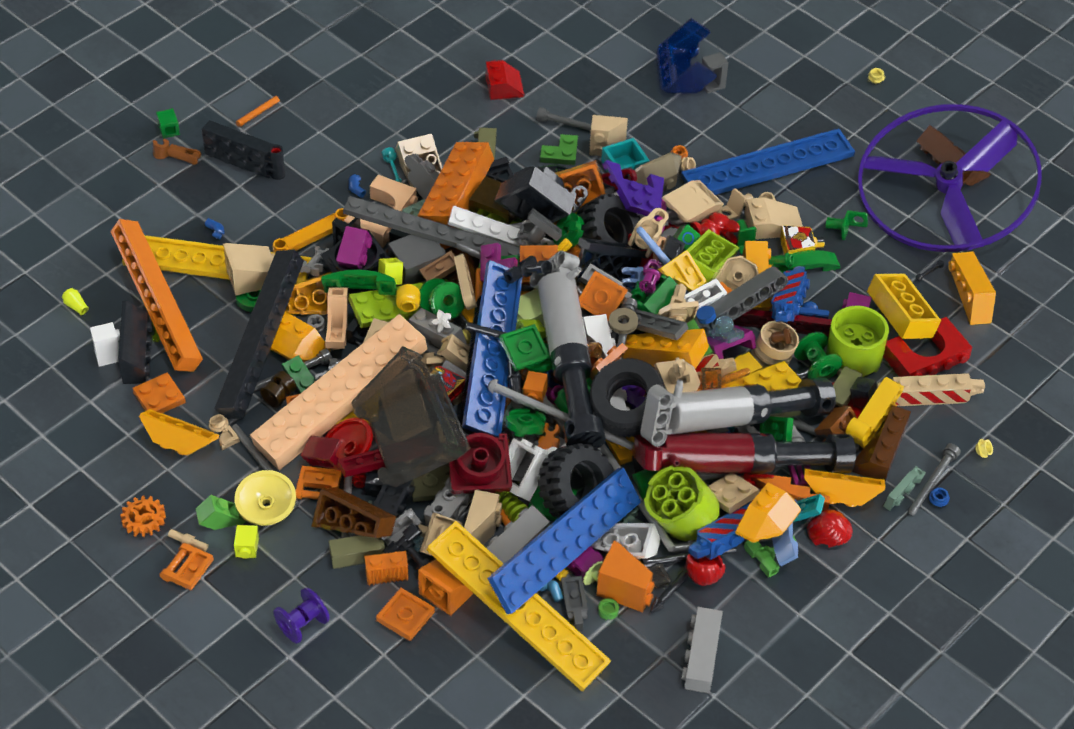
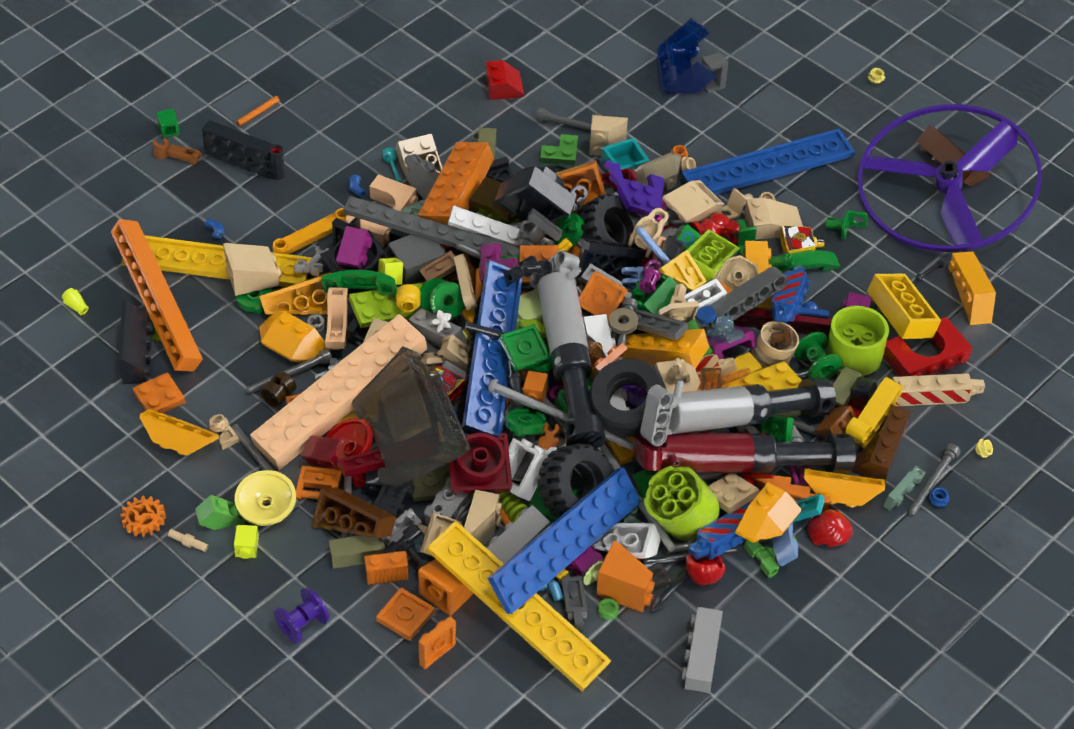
white brick [90,322,120,366] -> none
orange plate [159,543,214,591] -> none
black brick [214,249,304,419] -> none
green plate [282,355,315,394] -> none
none -> orange plate [419,616,456,669]

